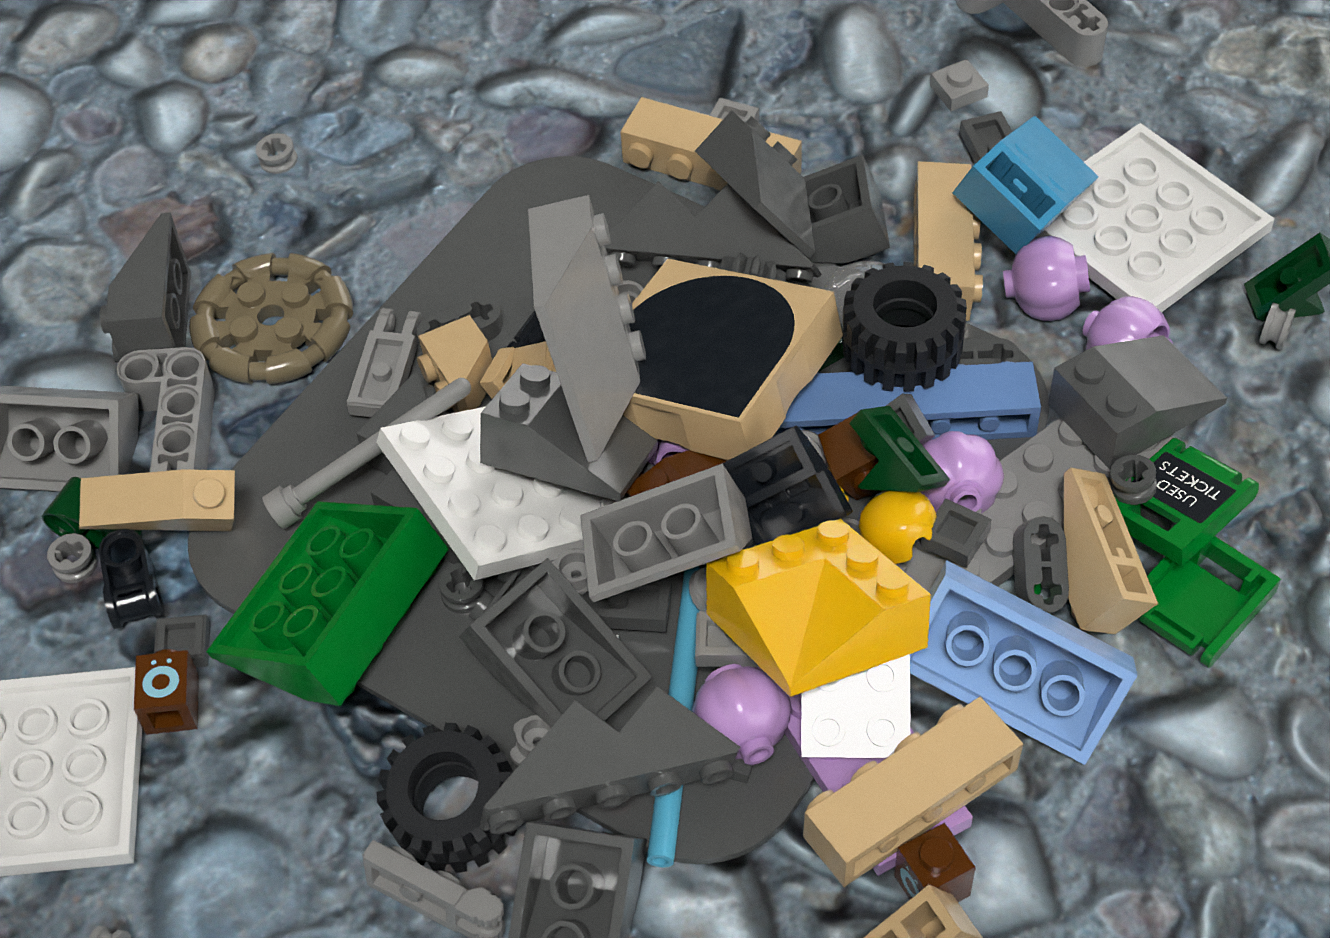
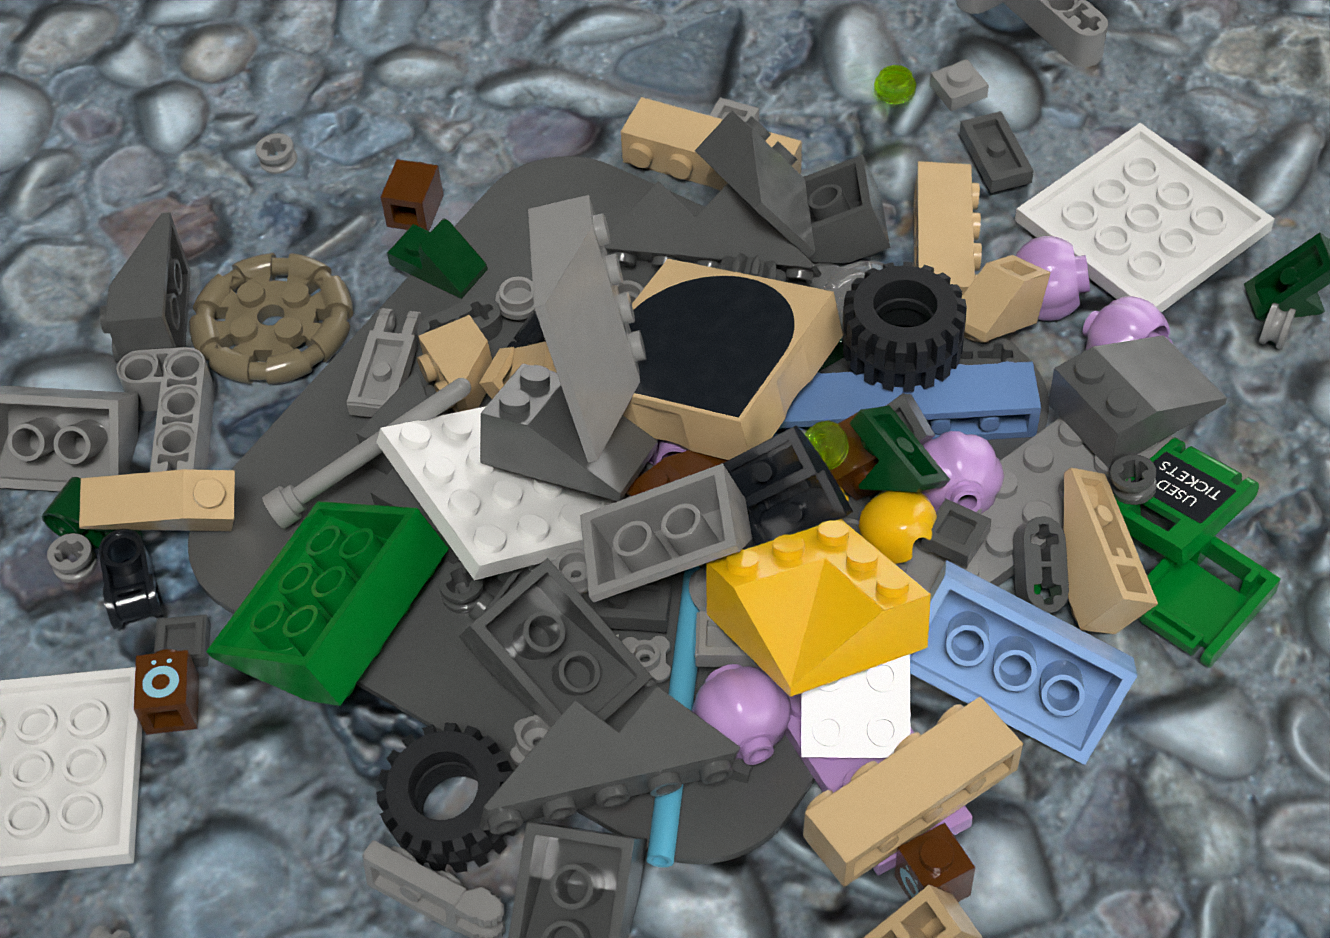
dark azure slope [952,116,1099,254] -> none
none -> reddish brown brick [380,159,444,231]
none -> dark green slope [387,218,488,299]
none -> light grey plate [495,276,535,320]
none -> light grey plate [622,636,671,687]
none -> clear neon green plate [804,421,849,469]
none -> clear neon green plate [874,65,916,104]
none -> tan slope [962,255,1051,343]

